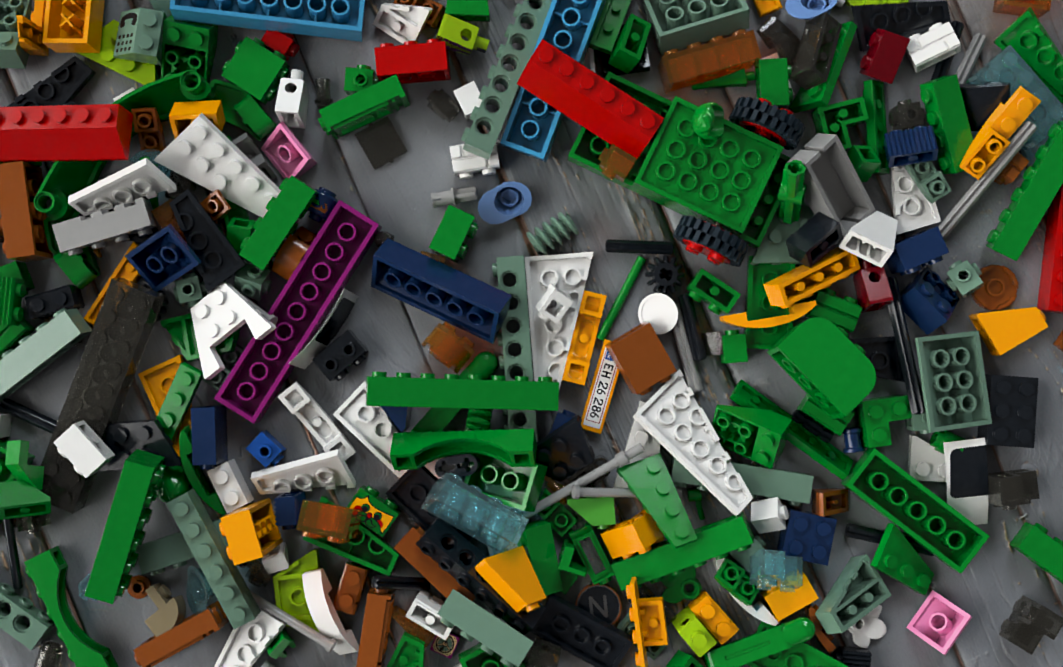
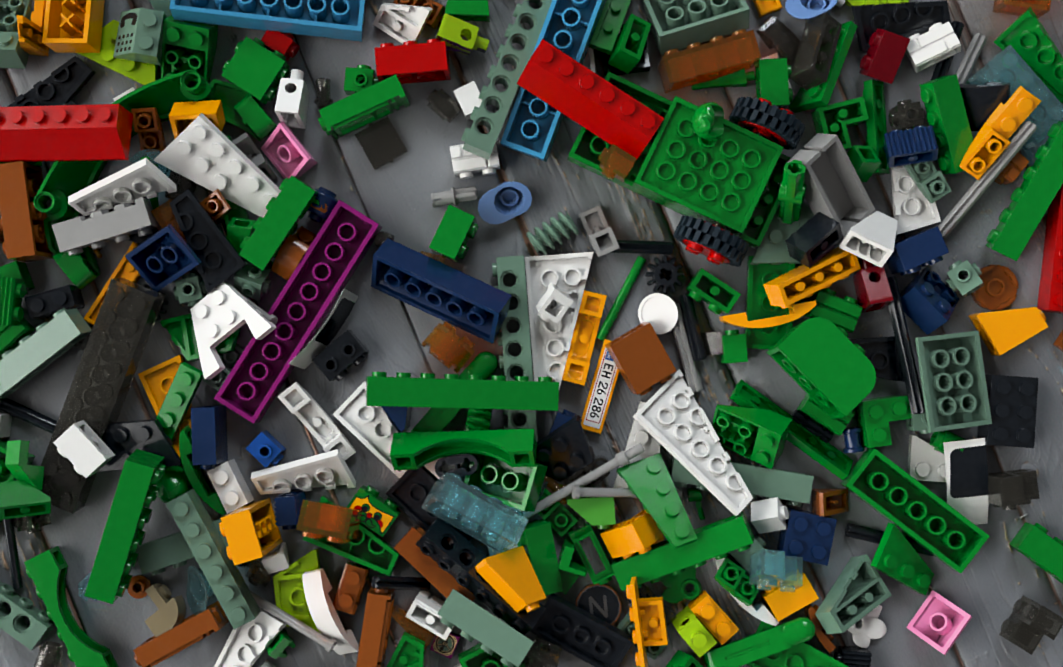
none -> light grey slope [578,205,620,257]

